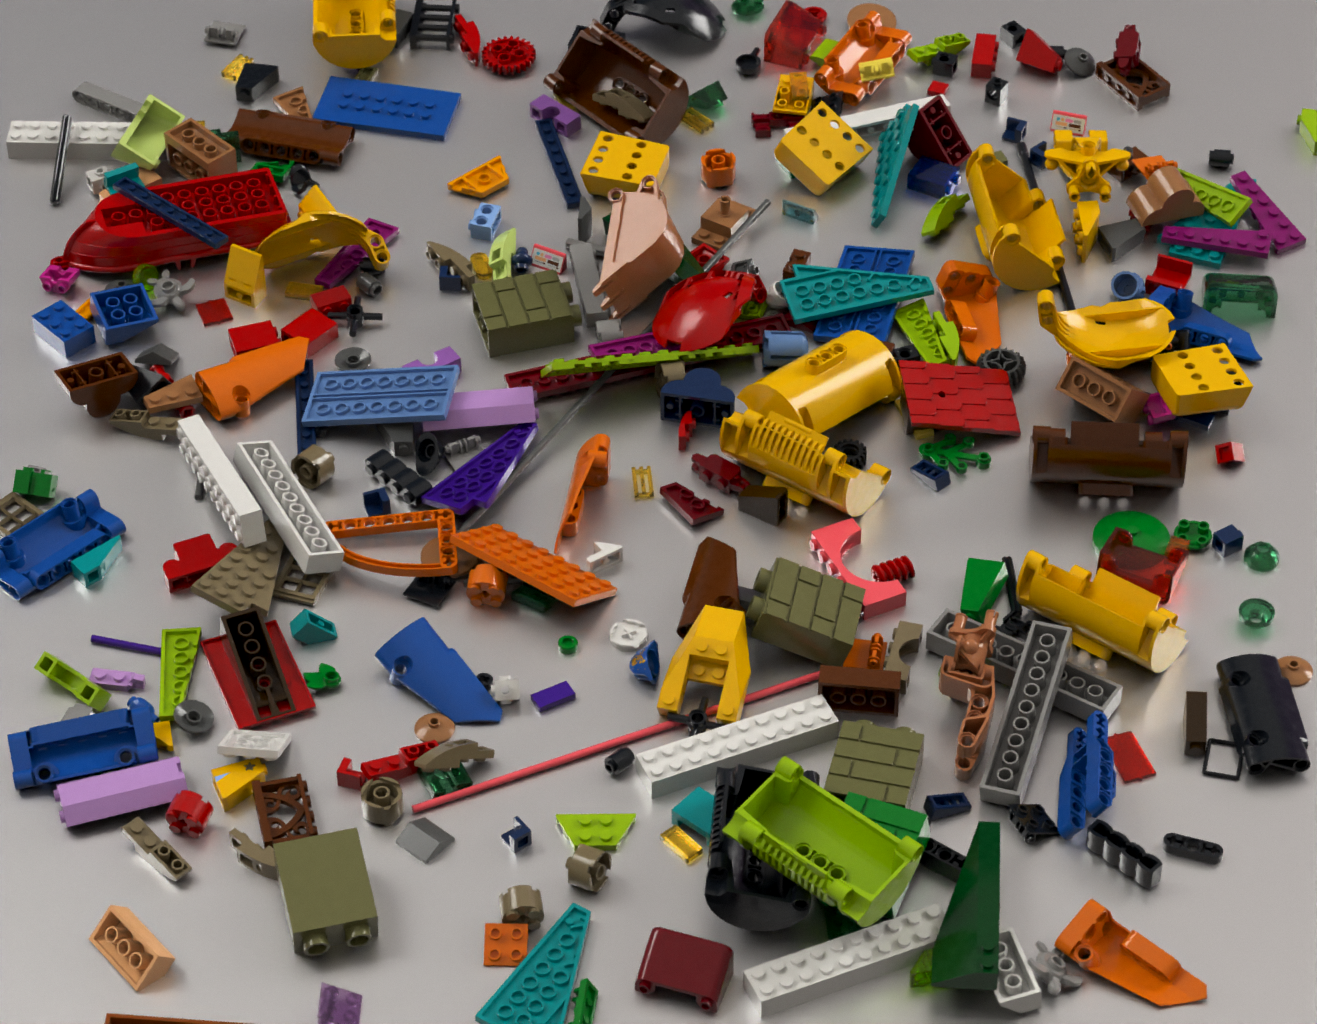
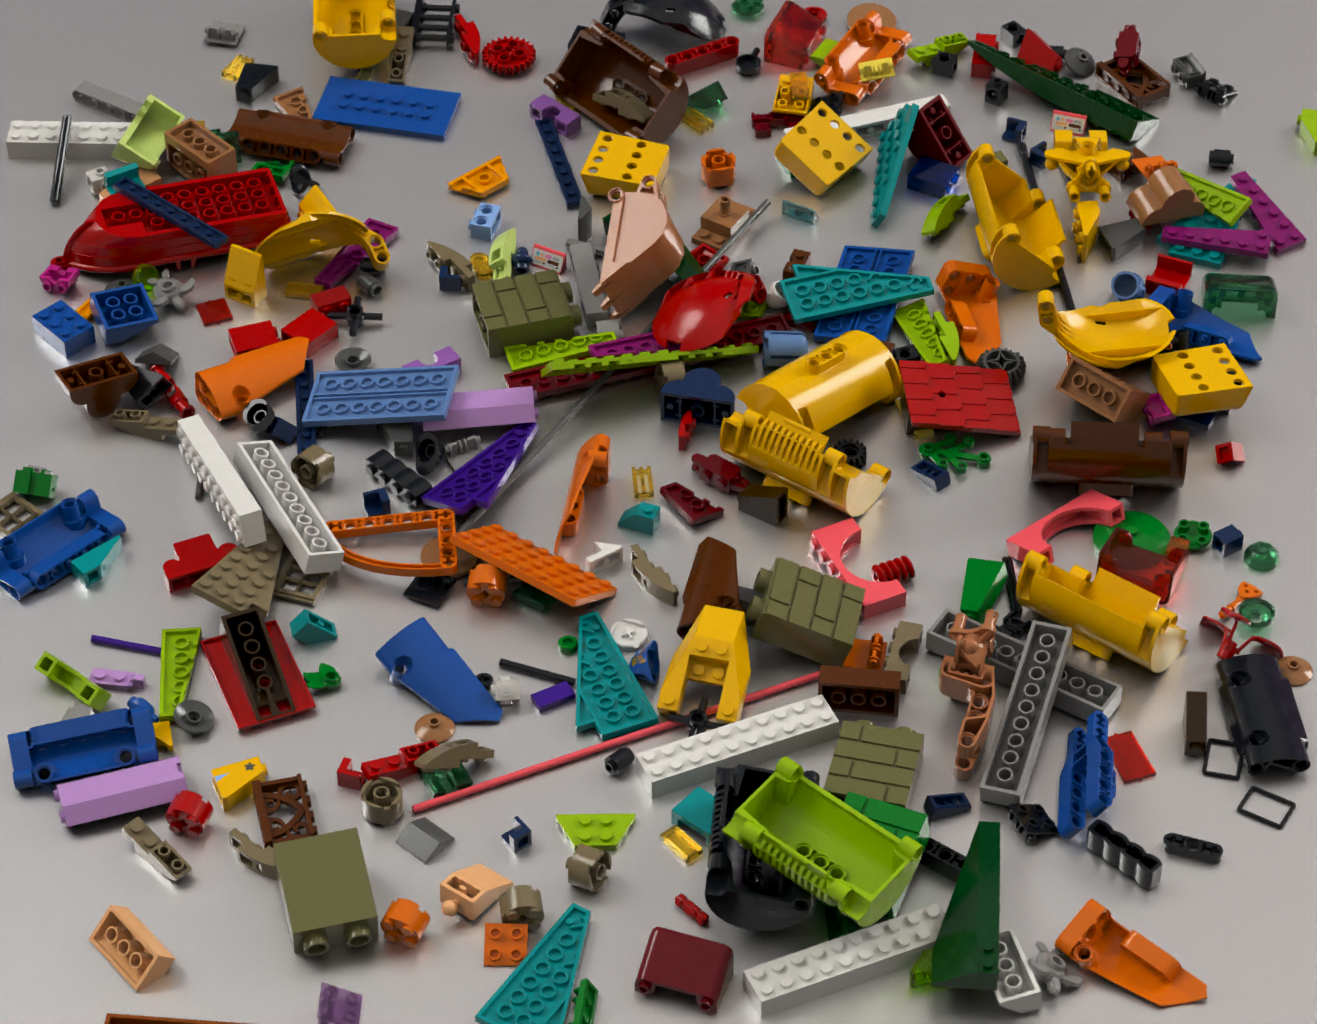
medium nougat wing [143,375,203,414] -> none
white plate [217,729,291,761] -> none
red tile [927,80,949,96] -> none
none -> black piece [243,398,275,433]
none -> dark blue panel [266,416,299,444]
none -> orange brick [380,898,430,948]
none -> dark tan slope [387,26,415,83]
none -> light nougat slope [440,863,513,921]
none -> black bar [499,658,576,686]
none -> lime wing [503,331,617,373]
none -> teal wing [576,611,659,741]
none -> teal slope [618,502,660,536]
none -> dark tan slope [630,544,679,606]
none -> red beam [665,36,739,76]
none -> red axle [675,894,709,926]
none -> dark green wedge [967,40,1160,142]
none -> coral arch [1006,489,1125,564]
none -> dark grey window [1171,53,1206,90]
none -> black hinge [1195,78,1239,105]
none -> red plant [1200,607,1284,660]
none -> orange piece [1218,582,1263,619]
none -> black piece [1237,786,1296,828]

